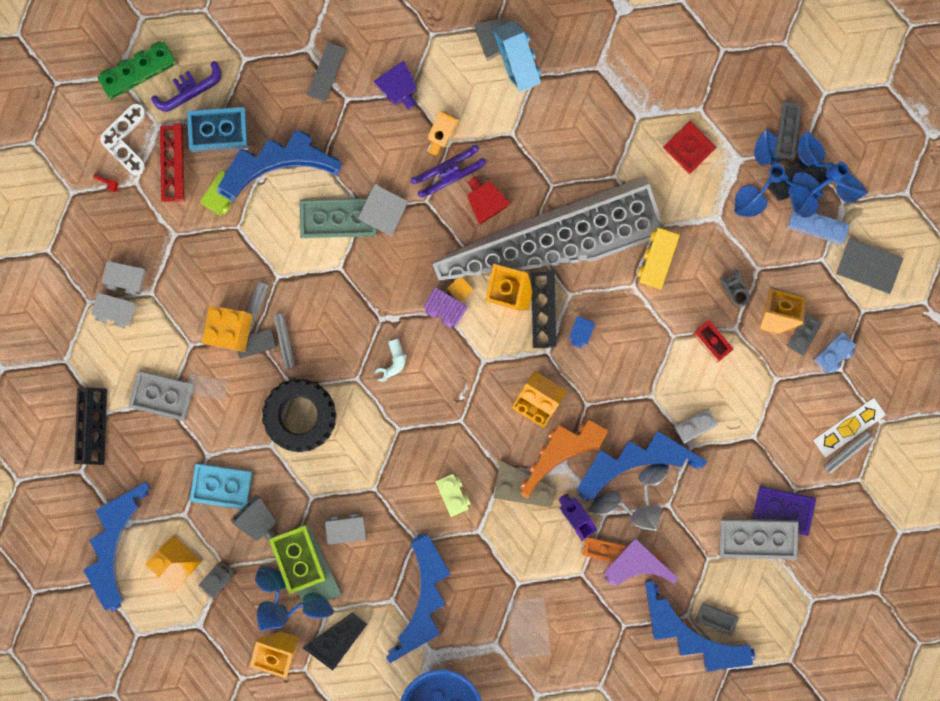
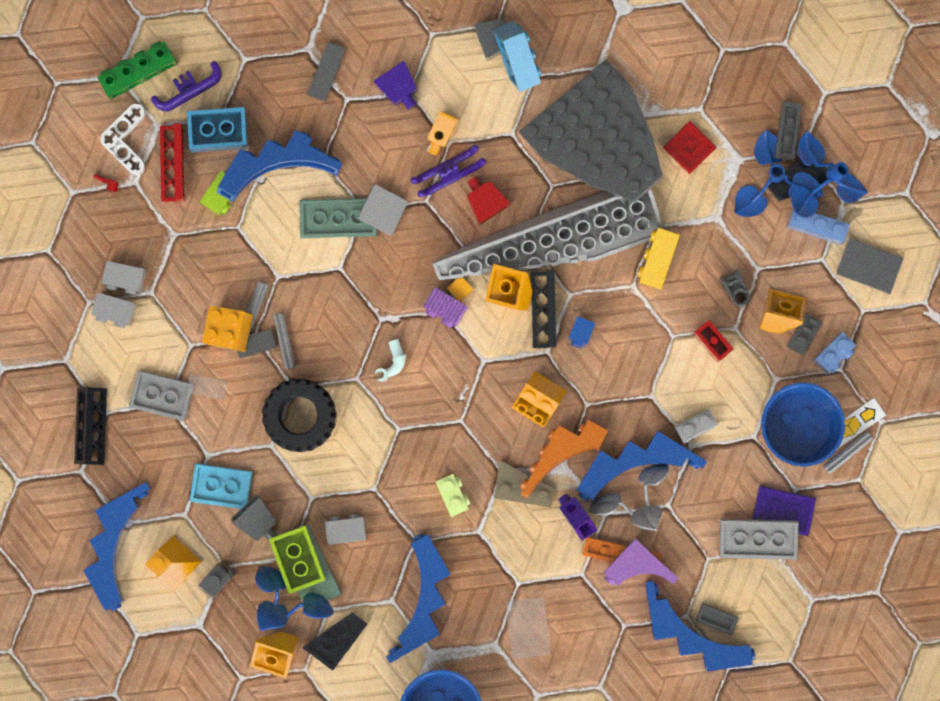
none -> dark grey wing [519,59,663,203]
none -> blue piece [761,383,845,467]

